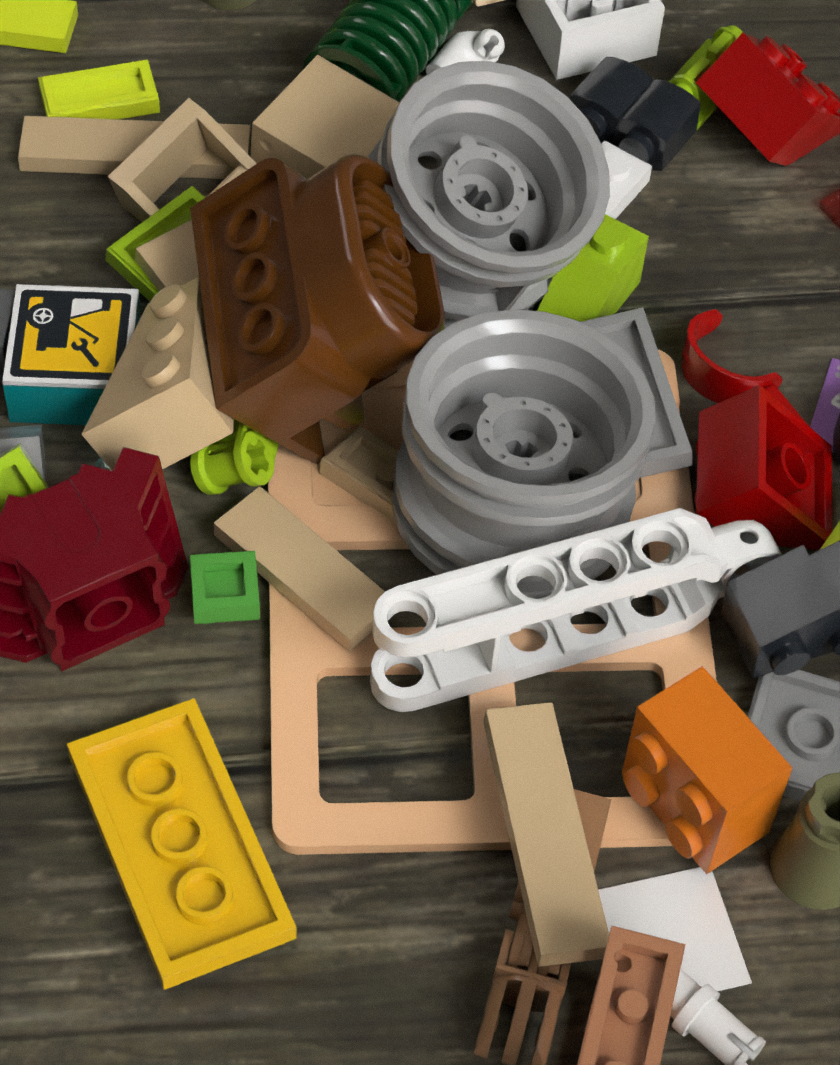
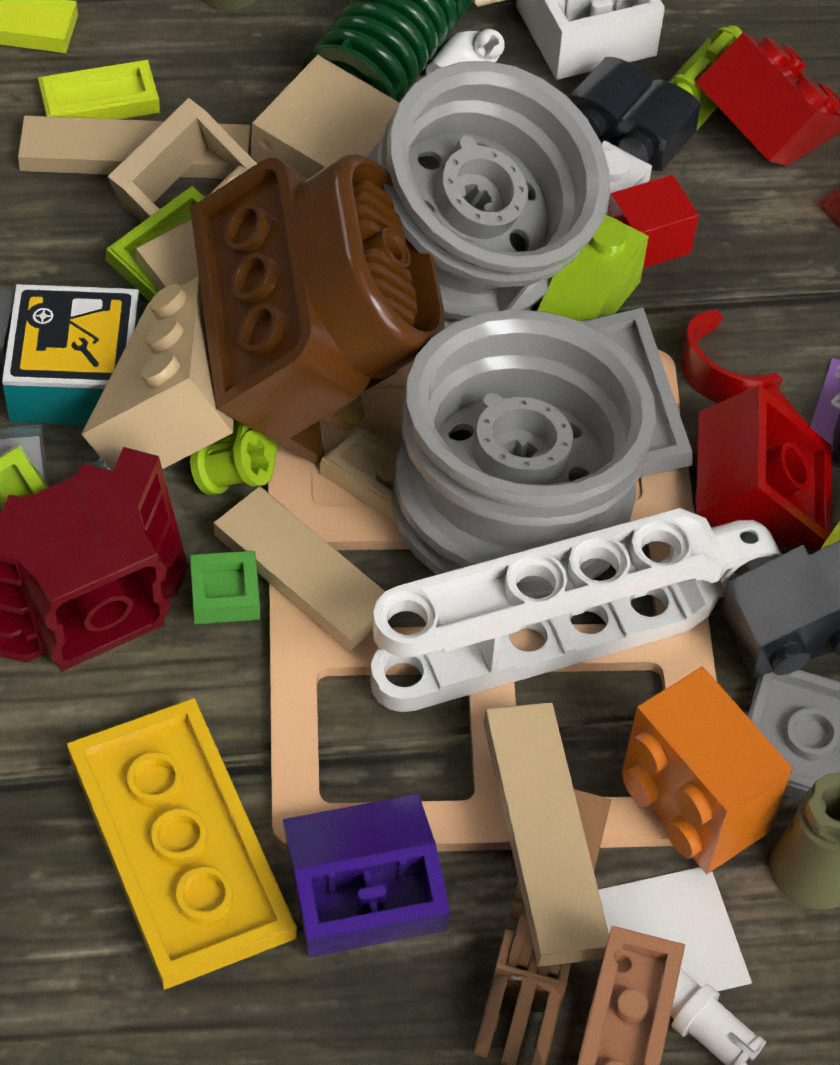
none -> dark purple slope [283,794,450,958]
none -> red brick [607,174,699,268]

